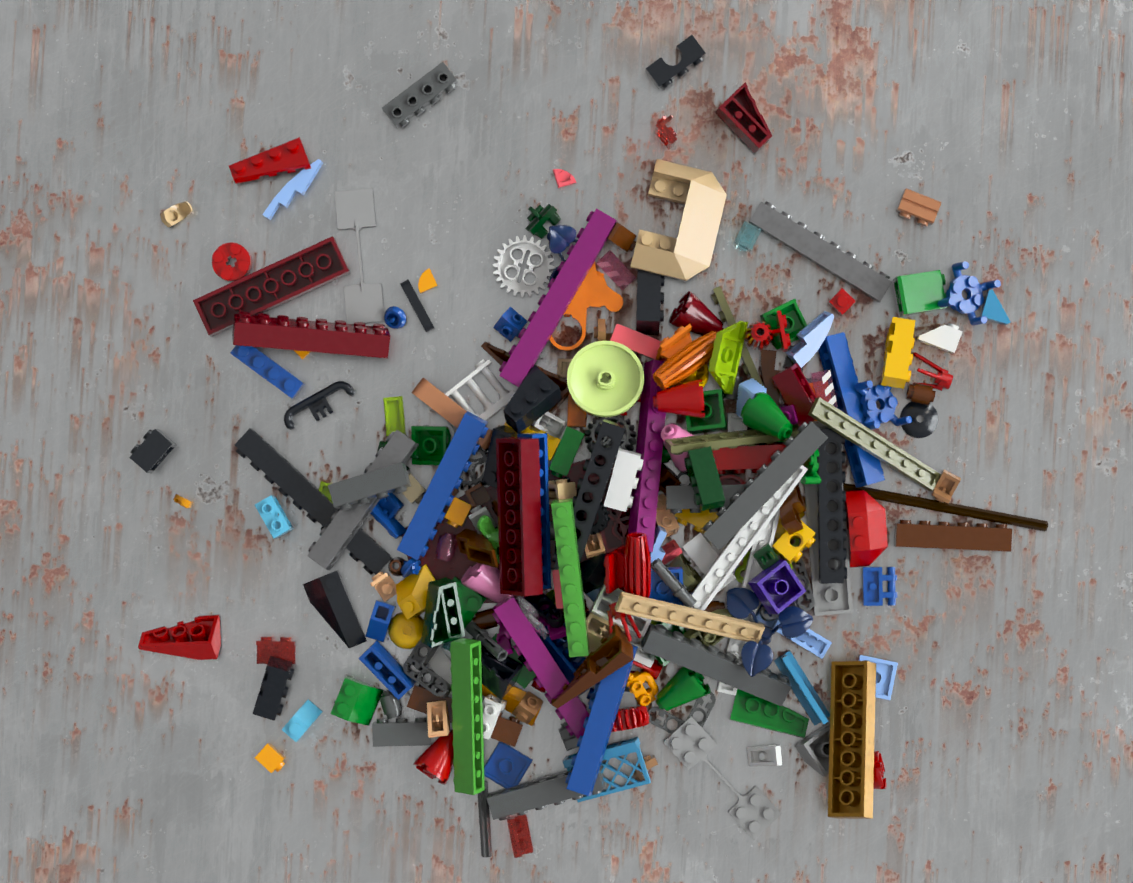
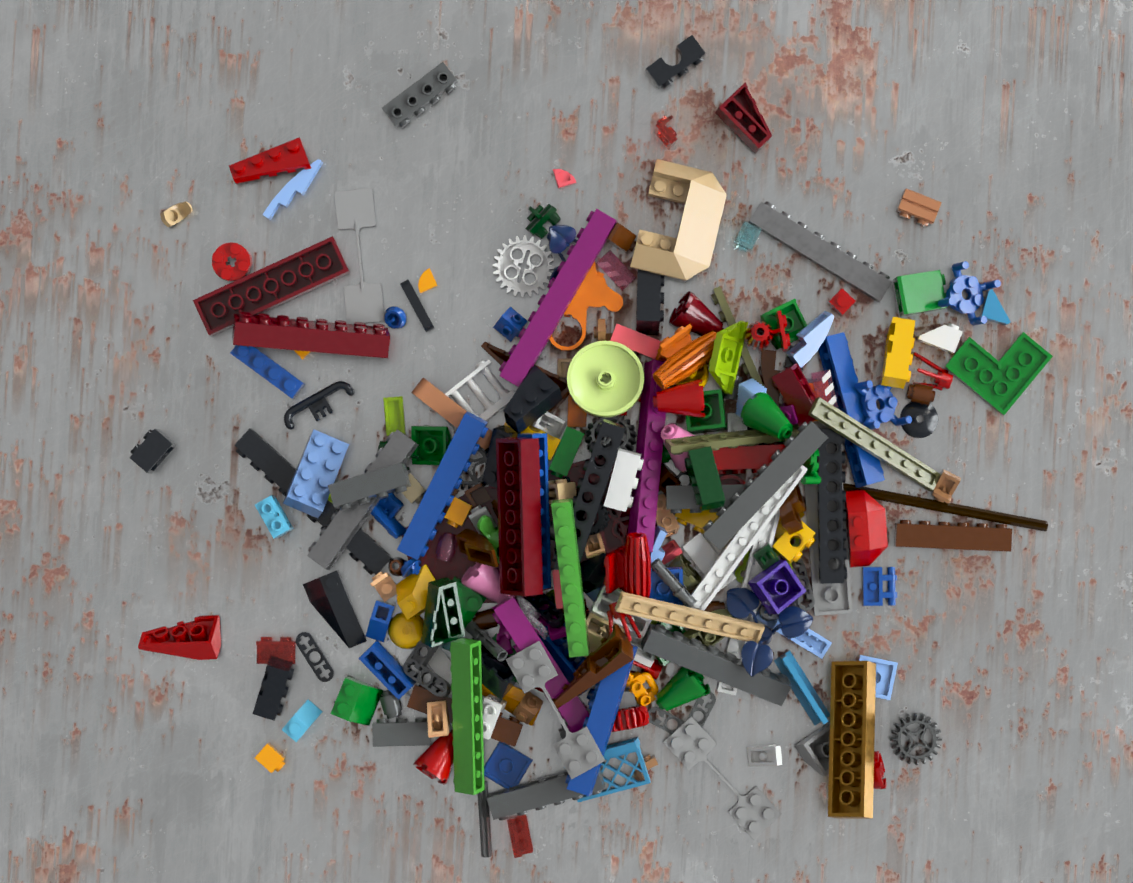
light orange tile [173,494,193,508] -> none
green wing [729,689,809,738] -> none
none -> medium blue brick [283,430,349,518]
none -> black beam [296,632,334,682]
none -> light grey hinge [506,641,606,779]
none -> dark grey gear [890,713,942,765]
none -> green plate [944,332,1053,415]

